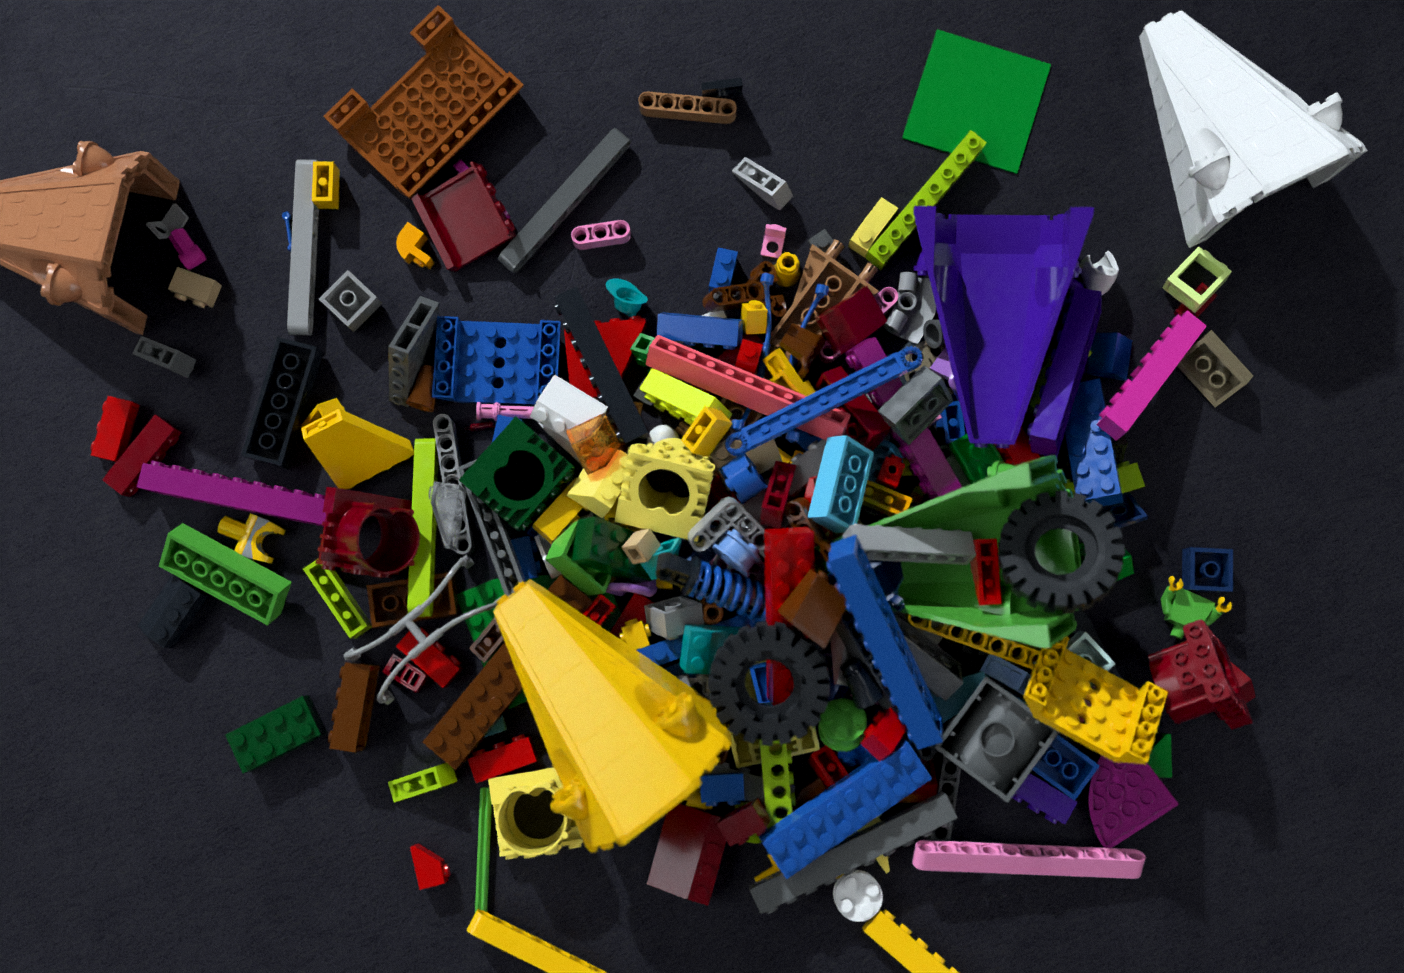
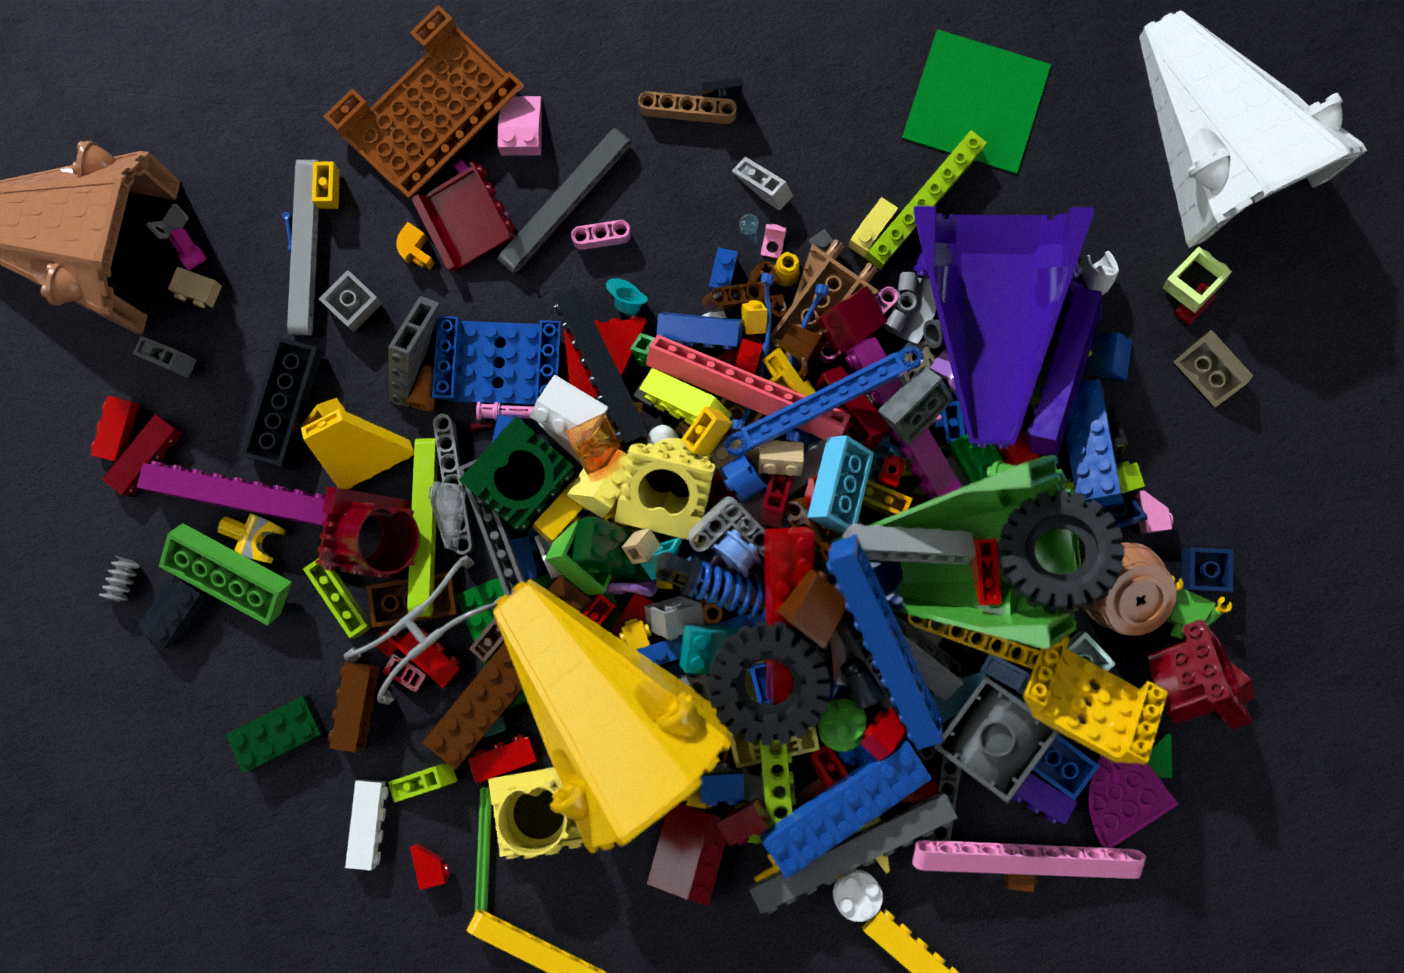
dark pink brick [1096,310,1206,441] -> none
none -> light grey piece [99,555,140,602]
none -> white brick [345,779,388,870]
none -> red slope [376,626,404,658]
none -> bright pink slope [498,96,541,156]
none -> clear light blue tile [739,214,759,235]
none -> tan brick [758,440,804,476]
none -> reddish brown brick [1003,874,1038,892]
none -> nougat piece [1084,542,1176,635]
none -> bright pink slope [1134,491,1173,534]

